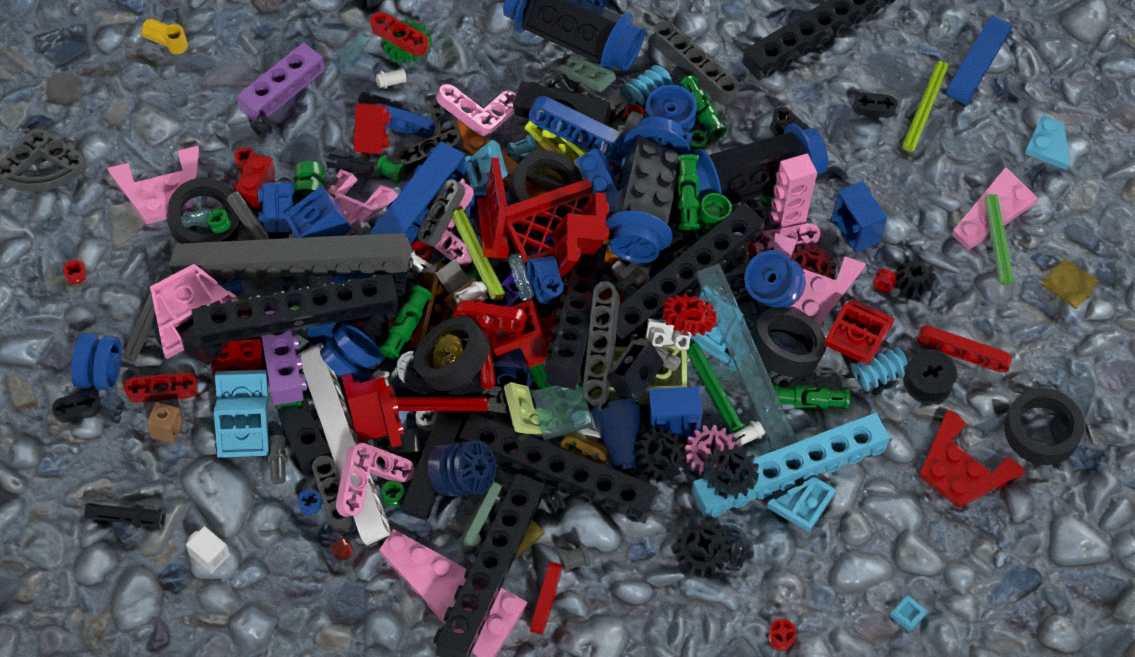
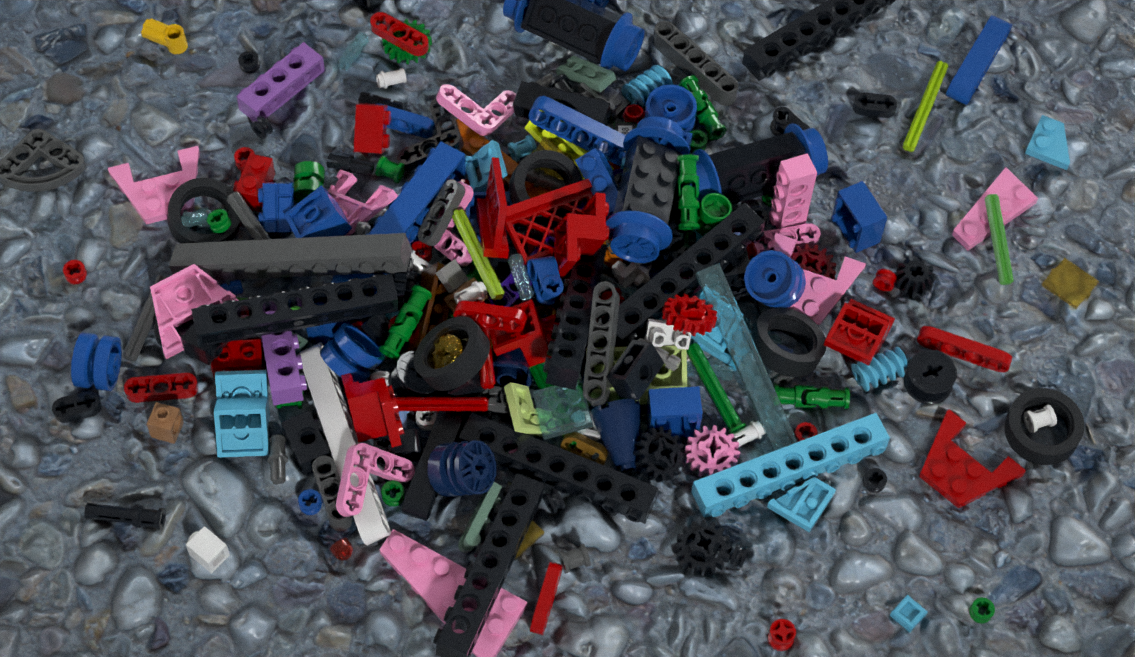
dark grey beam [622,111,644,137] -> none
black gear [703,444,759,499] -> none
none -> black bush [238,51,260,74]
none -> red bush [794,422,818,443]
none -> black bush [863,468,887,493]
none -> green bush [969,597,995,624]
none -> white bush [1023,405,1057,433]

